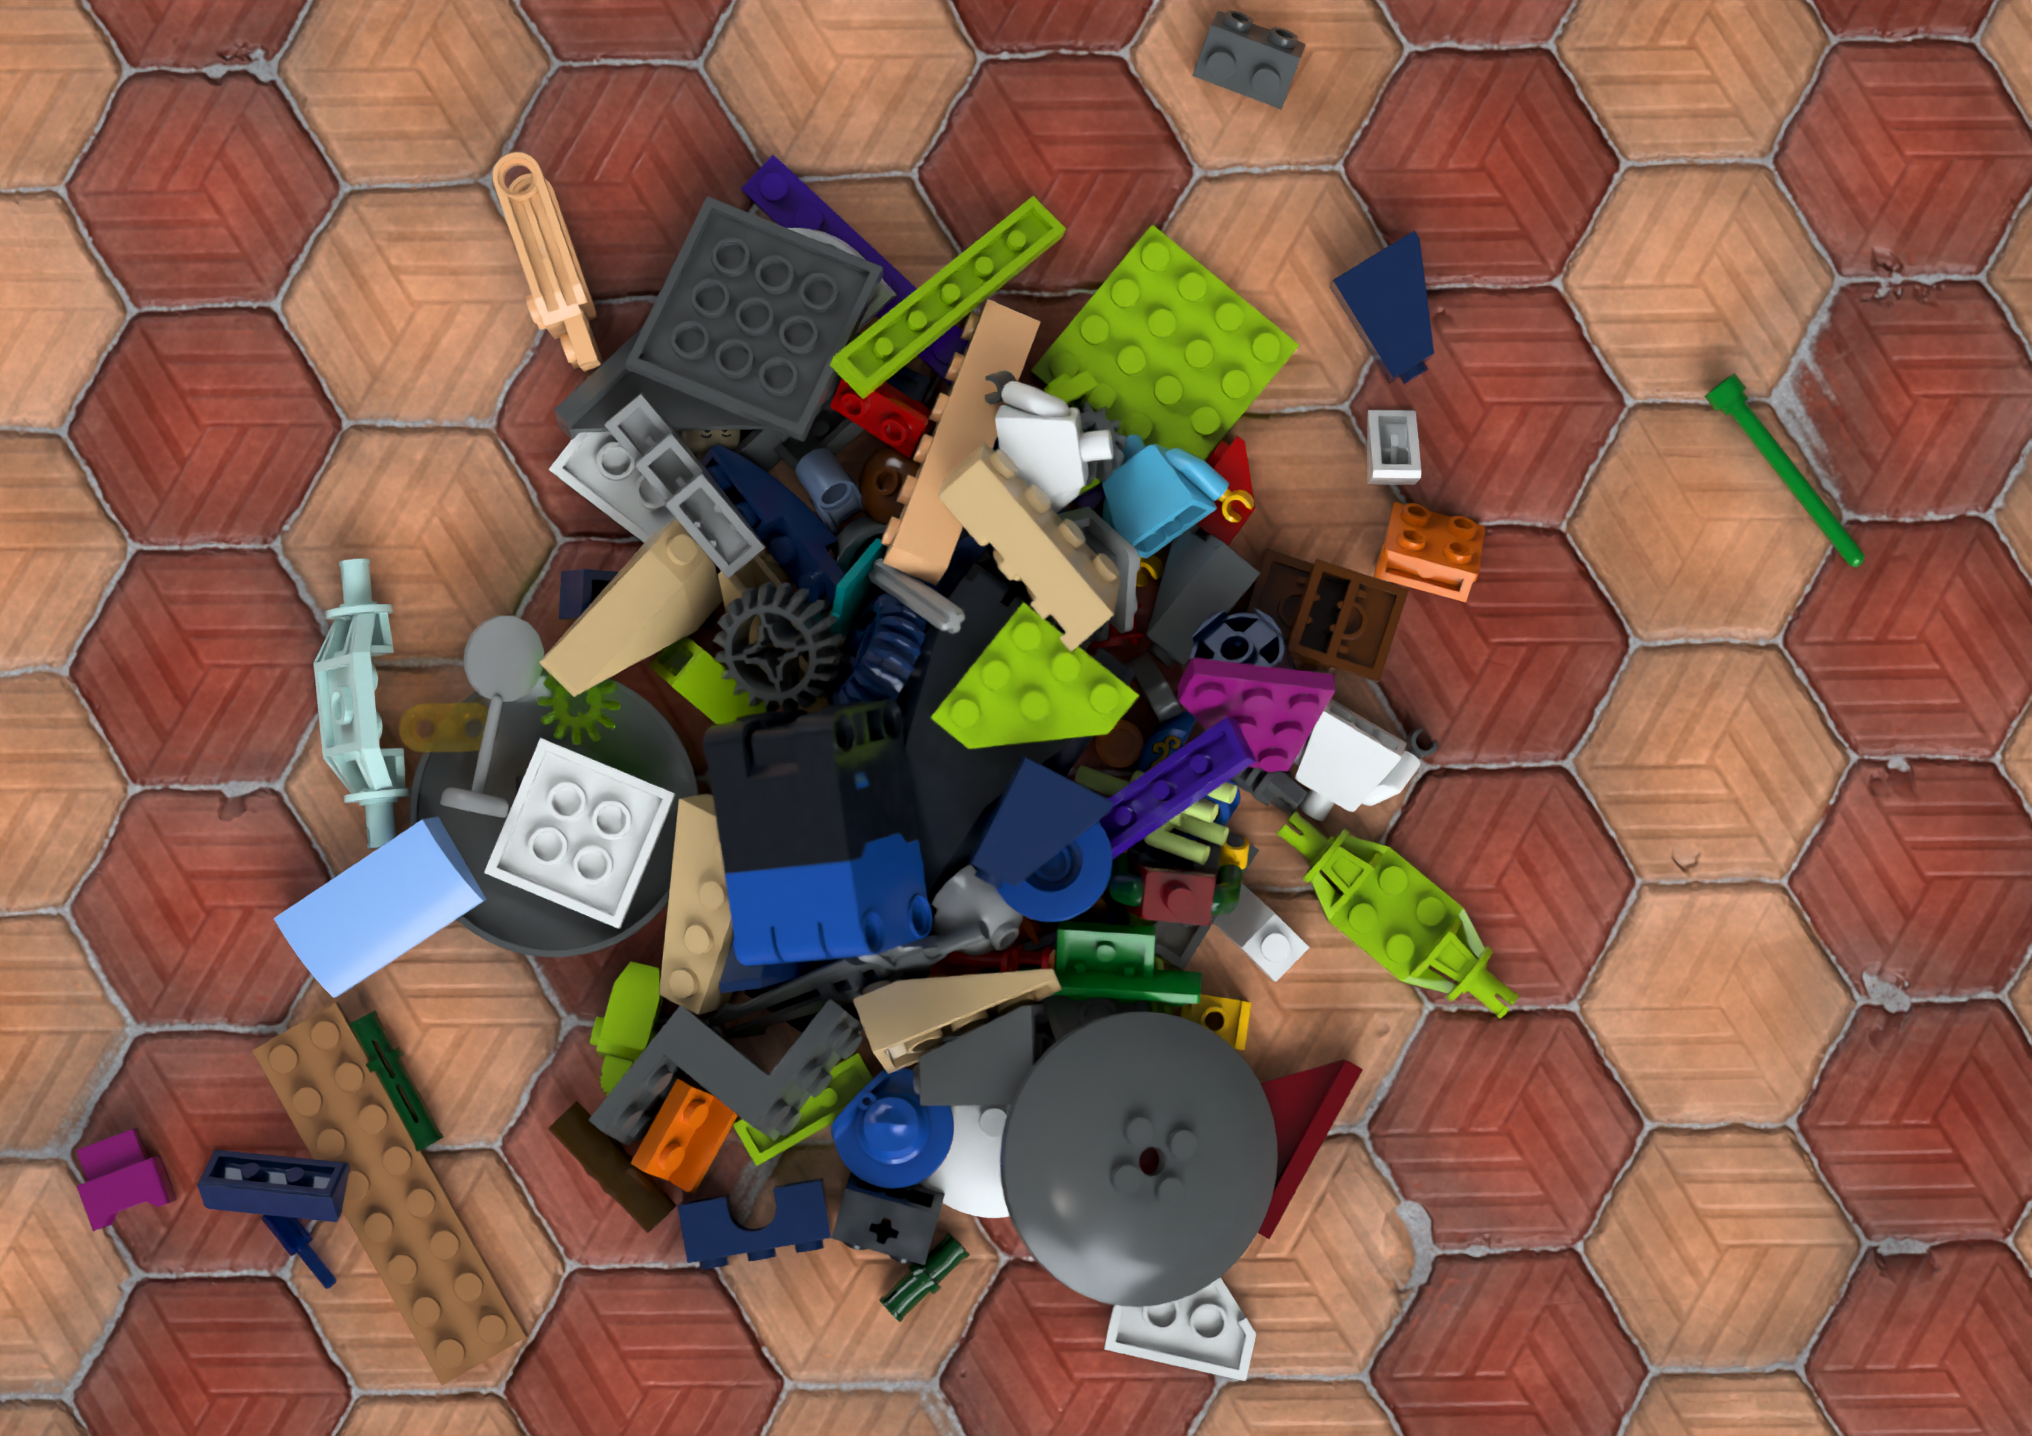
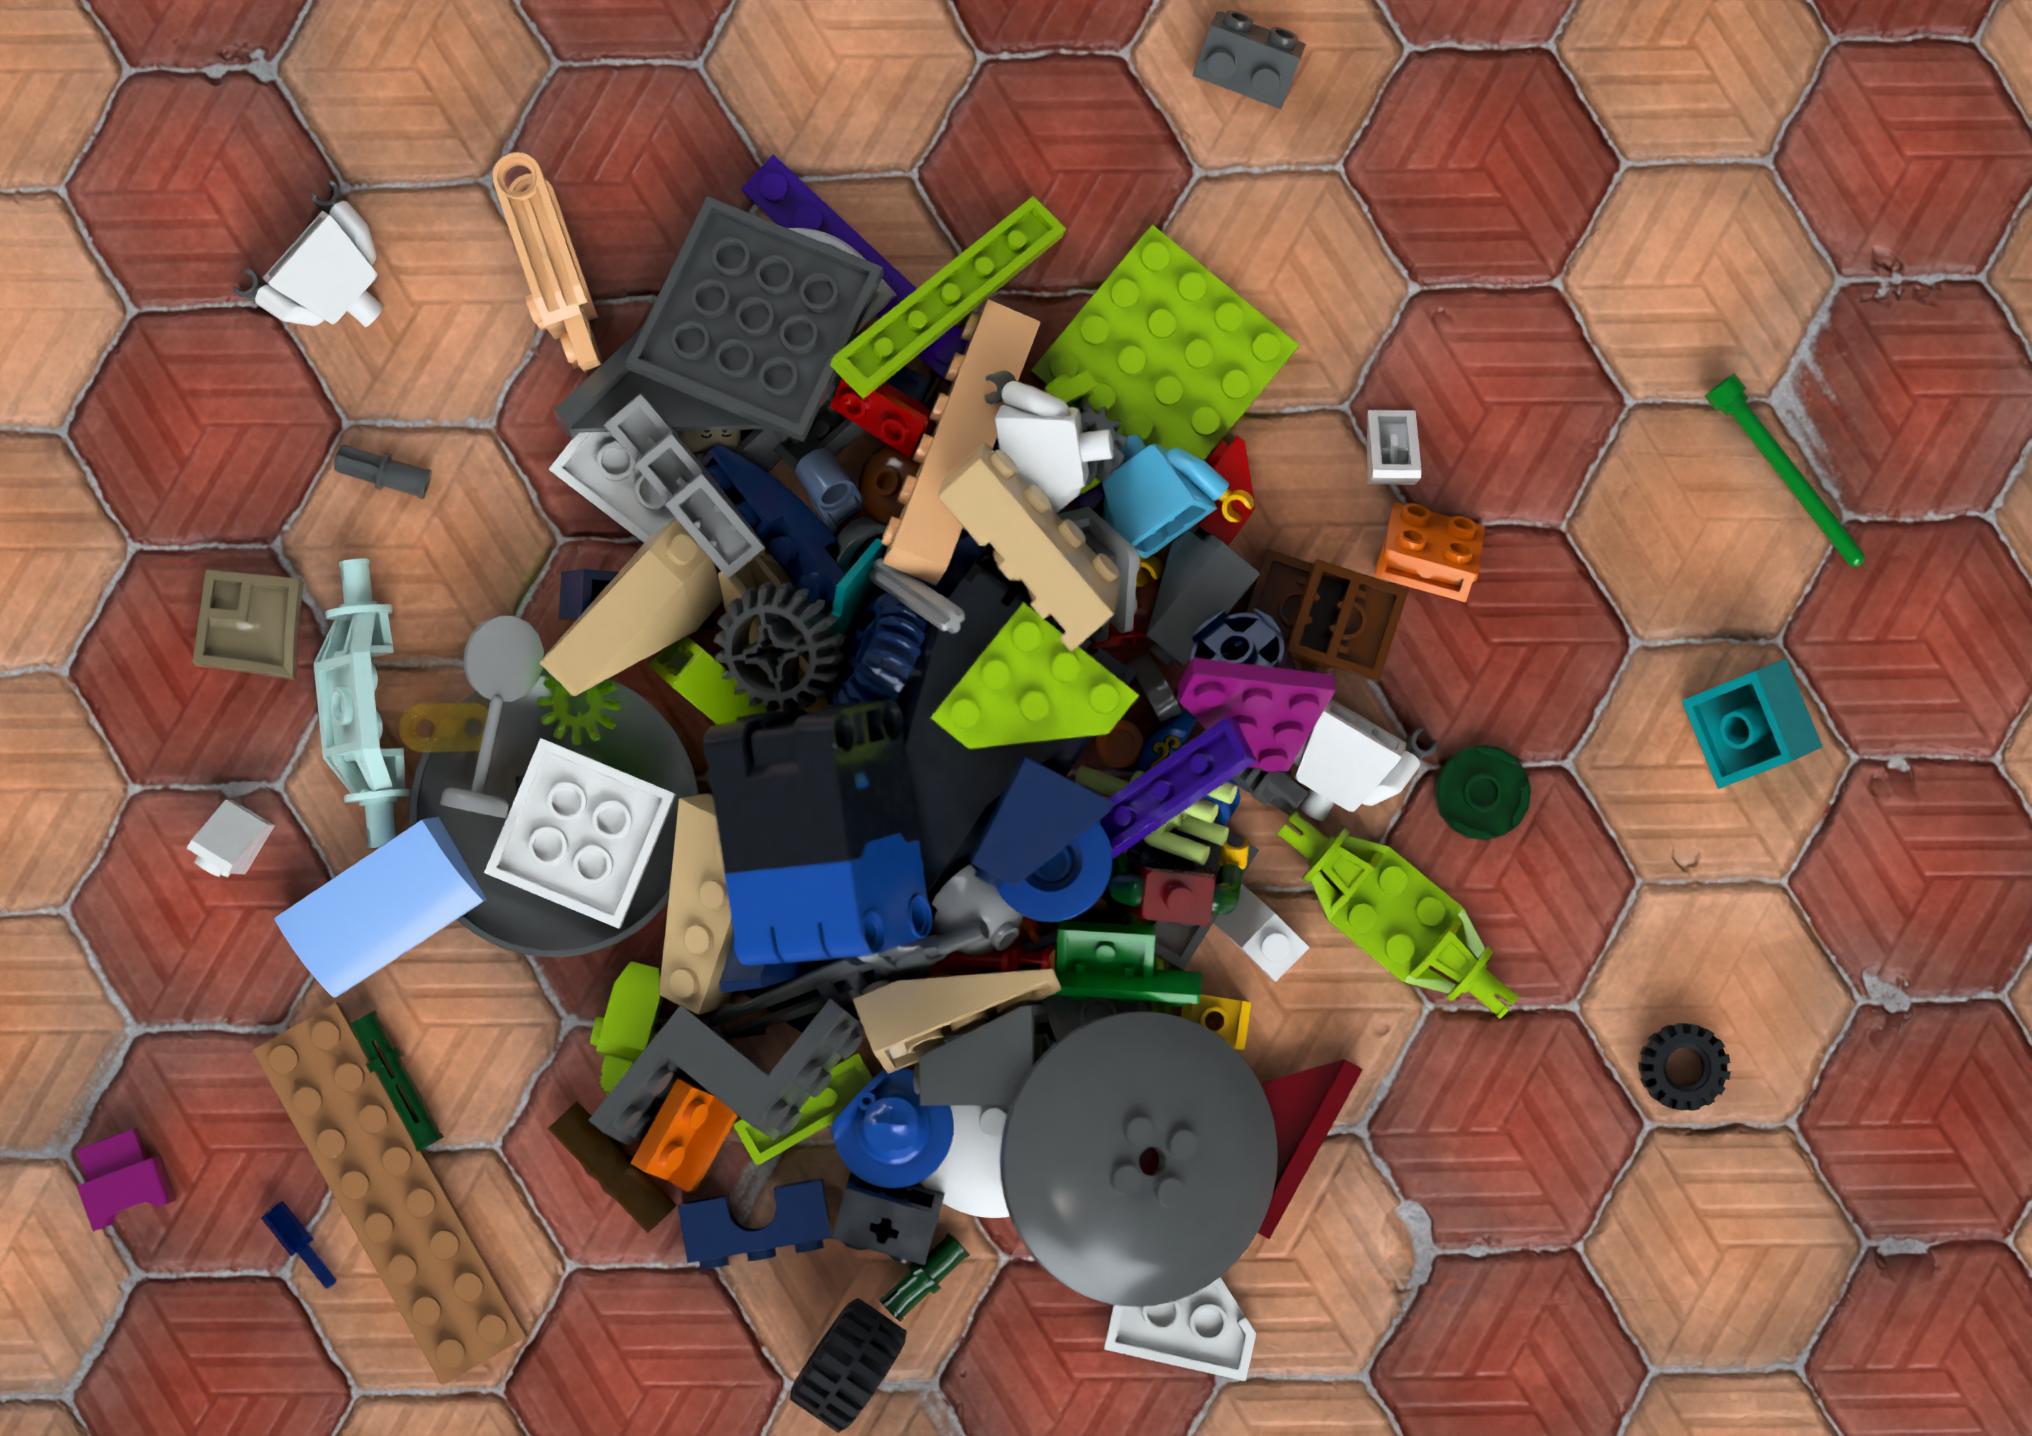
dark blue slope [197,1150,350,1222] -> none
dark blue slope [1330,230,1434,384] -> none
none -> white slope [187,800,275,878]
none -> dark tan plate [192,569,304,680]
none -> white torso [233,180,384,327]
none -> dark grey axle [334,445,432,499]
none -> black tyre [790,1298,907,1433]
none -> dark green tile [1434,745,1531,841]
none -> black tyre [1638,1023,1731,1111]
none -> teal slope [1682,658,1823,789]

